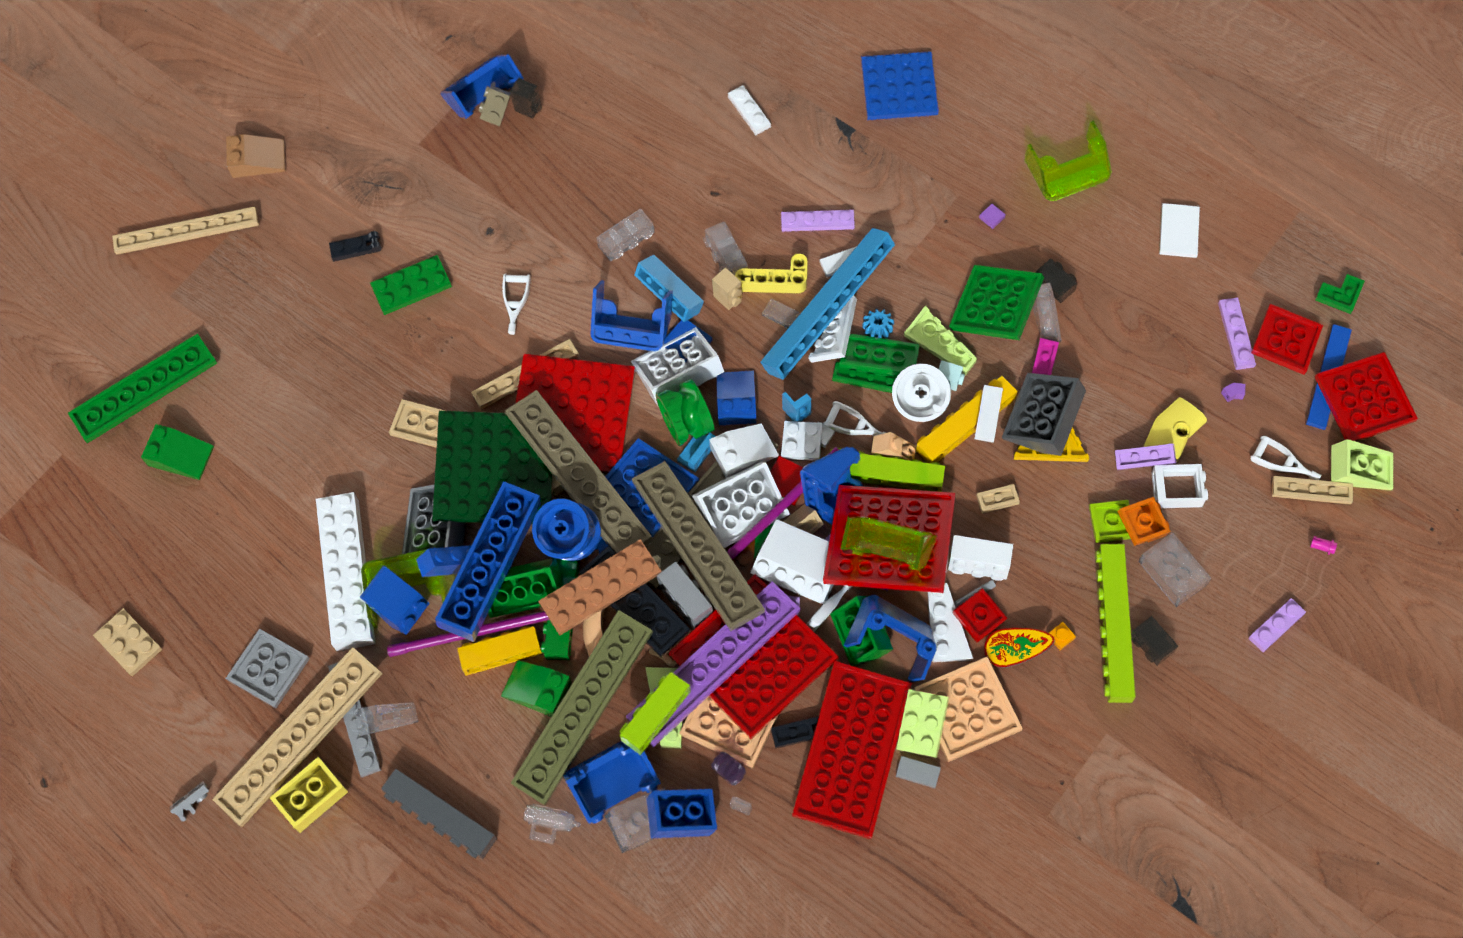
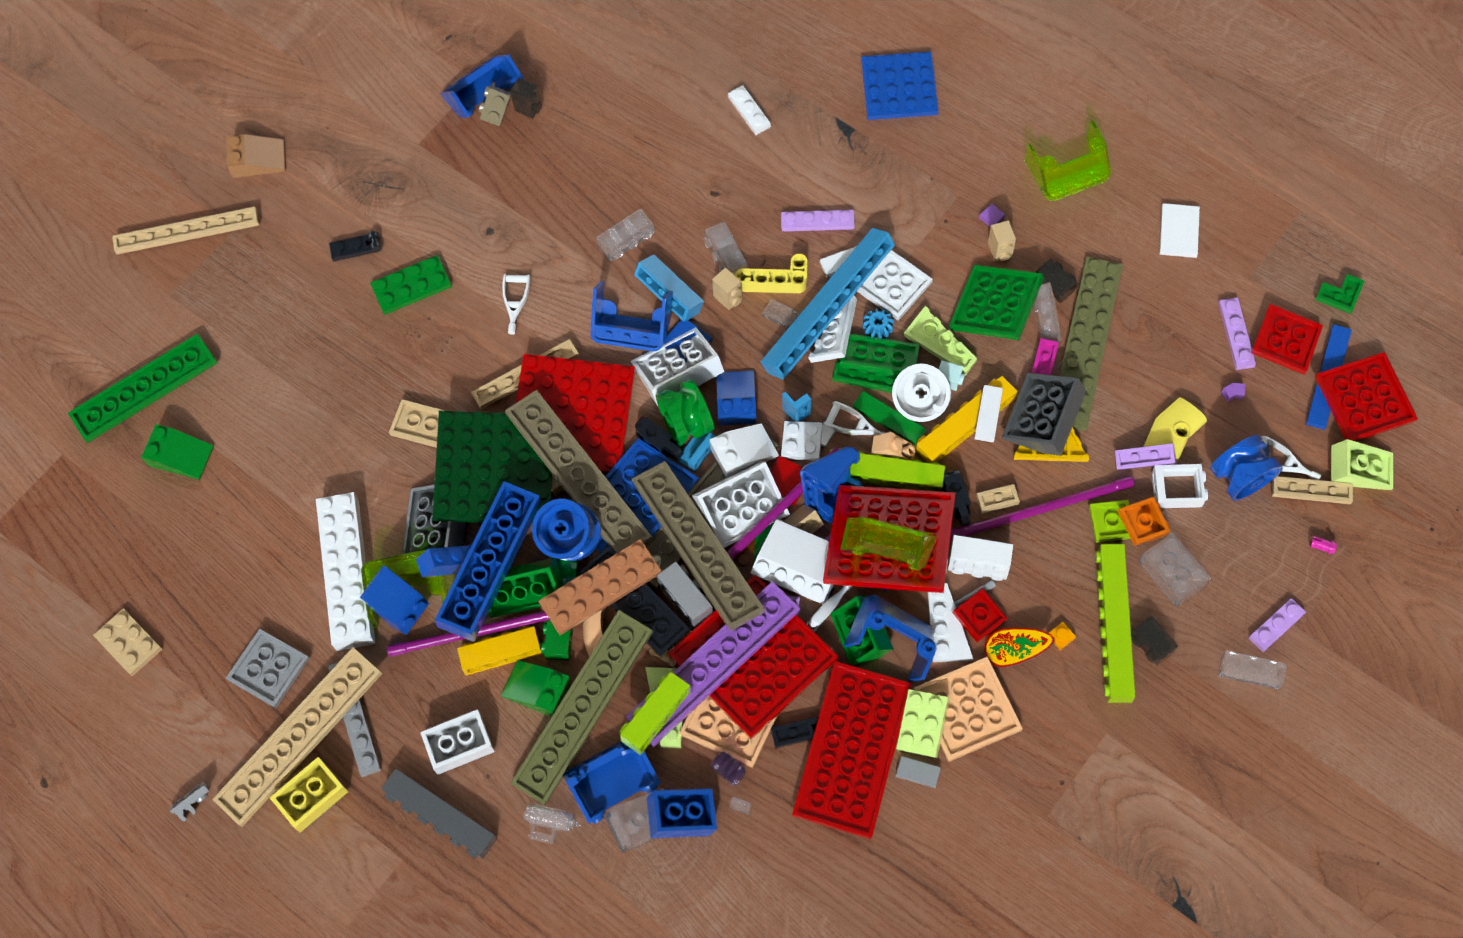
clear slope [354,702,419,736] -> none
none -> white brick [420,709,495,775]
none -> black piece [635,416,684,460]
none -> green tile [852,391,927,446]
none -> white plate [857,250,933,321]
none -> black piece [943,468,971,526]
none -> magenta piece [950,476,1134,542]
none -> tan brick [988,220,1016,262]
none -> olive plate [1059,257,1123,431]
none -> blue piece [1210,435,1283,501]
none -> clear brick [1218,650,1287,690]

